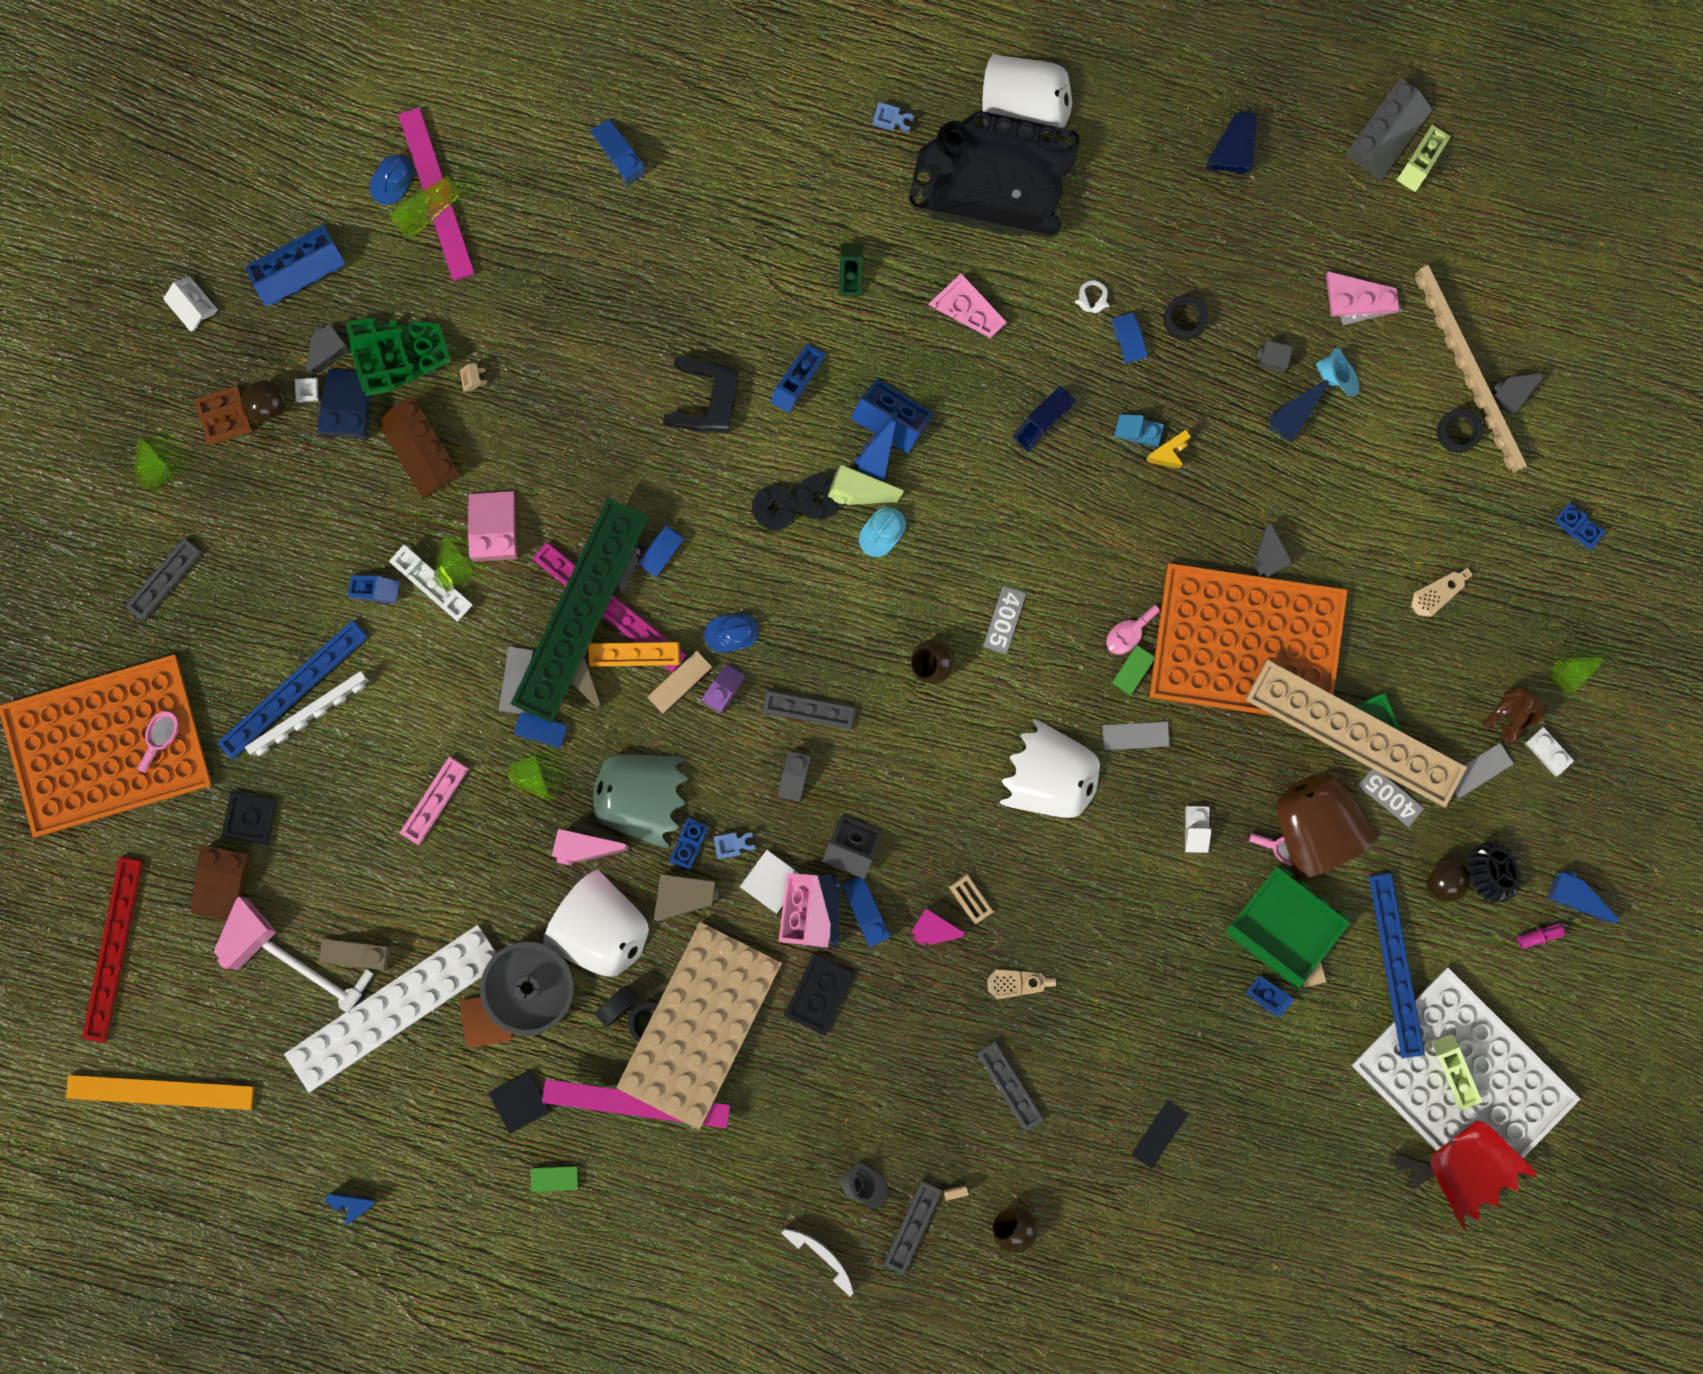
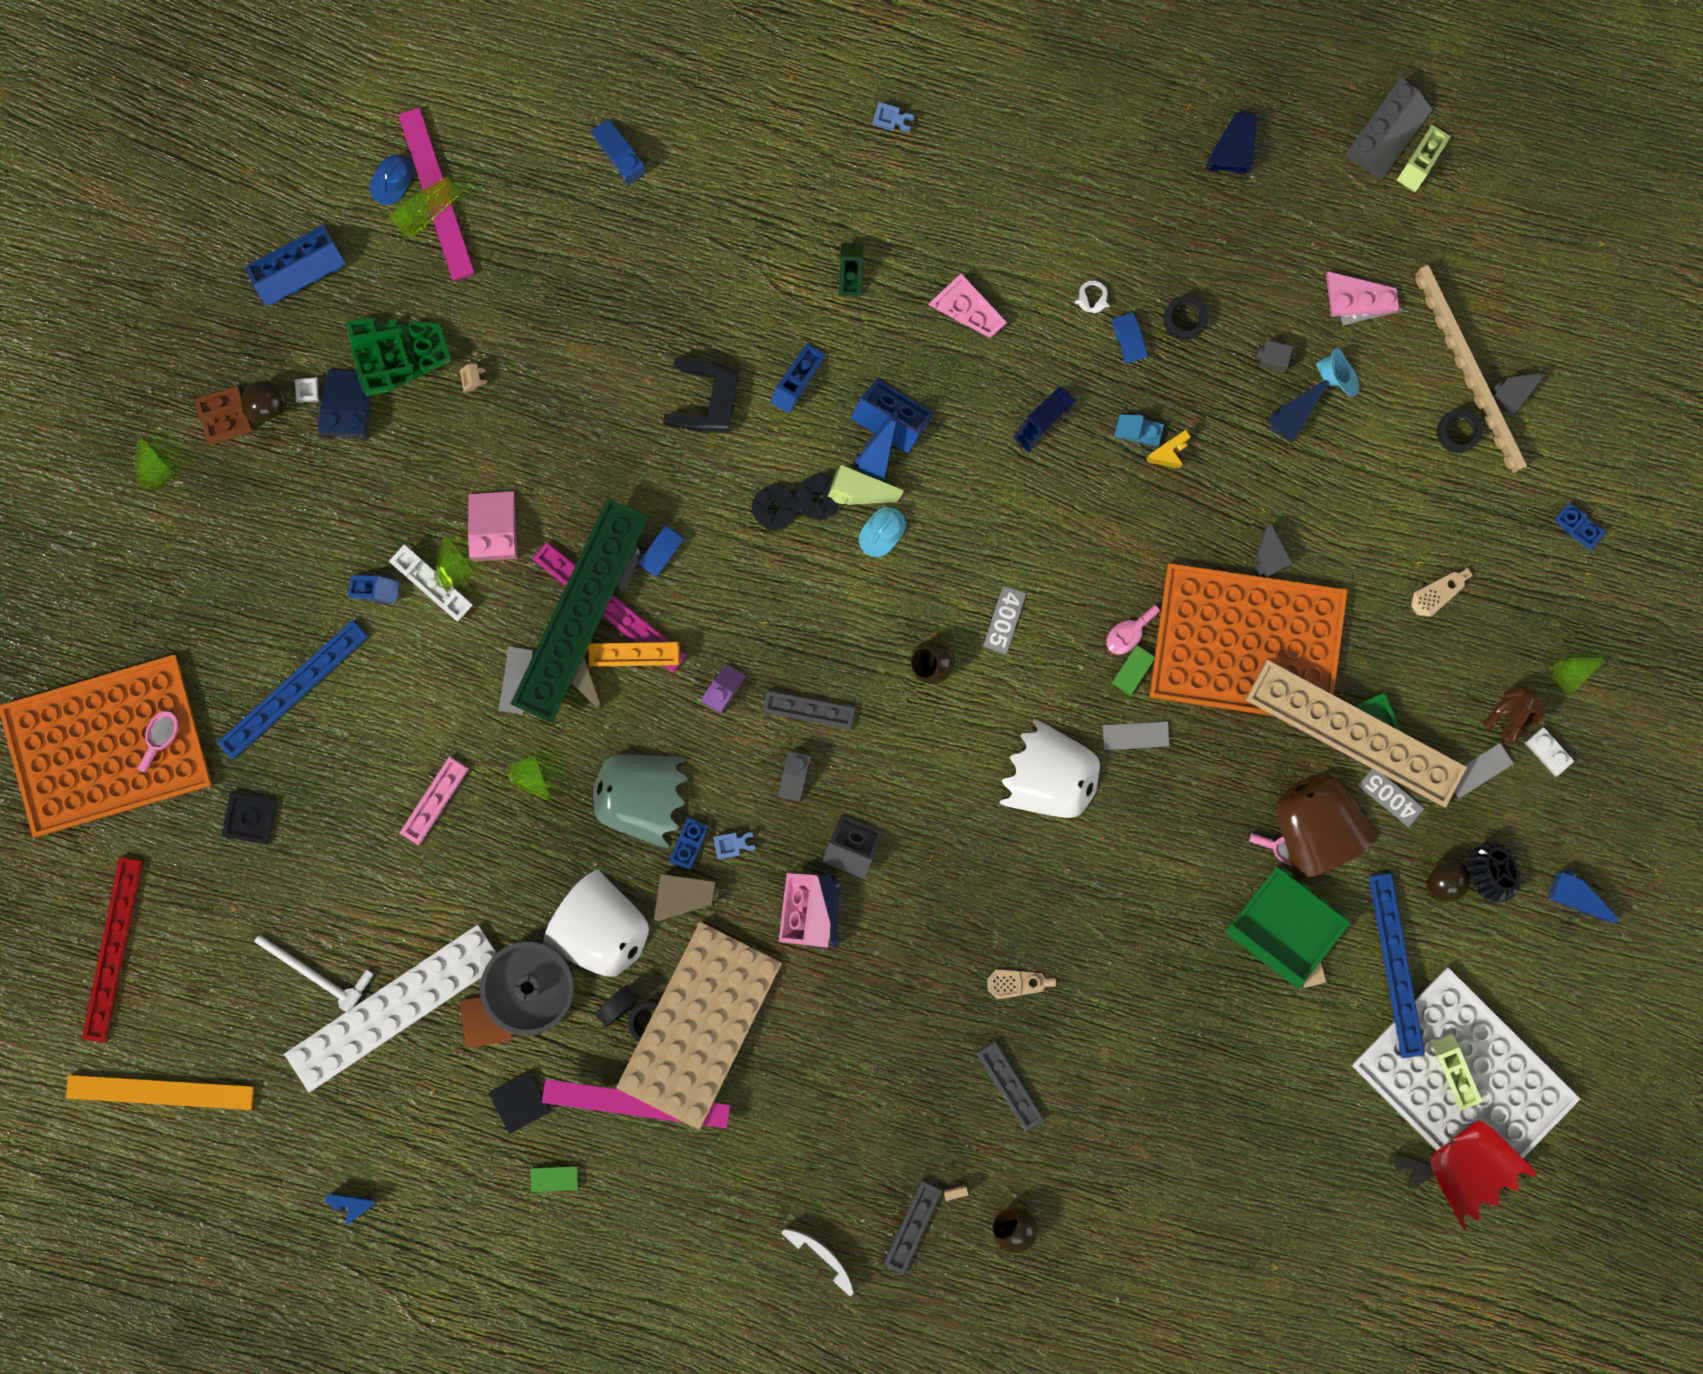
dark grey tile [125,537,203,622] -> none
white panel [164,276,218,331] -> none
reddish brown slope [190,845,252,921] -> none
bright pink slope [214,897,276,970] -> none
white plate [245,671,369,757] -> none
dark grey slope [306,324,349,376] -> none
dark tan slope [319,939,391,970] -> none
reddish brown slope [377,395,462,499] -> none
blue slope [513,712,567,748] -> none
bright pink slope [552,829,629,866] -> none
tan tile [647,651,713,714] -> none
blue piece [704,613,758,652] -> none
white tile [740,850,799,914] -> none
black tile [784,953,855,1036] -> none
dark grey piece [838,1163,888,1209] -> none
blue slope [841,877,890,947] -> none
black piece [909,111,1079,238] -> none
dark pink slope [911,909,965,946] -> none
tan tile [949,874,994,925] -> none
white piece [983,54,1072,137] -> none
black sticker [1131,1100,1189,1169] -> none
white slope [1185,806,1211,853] -> none
blue slope [1246,975,1294,1018] -> none
dark pink axle [1517,924,1565,950] -> none

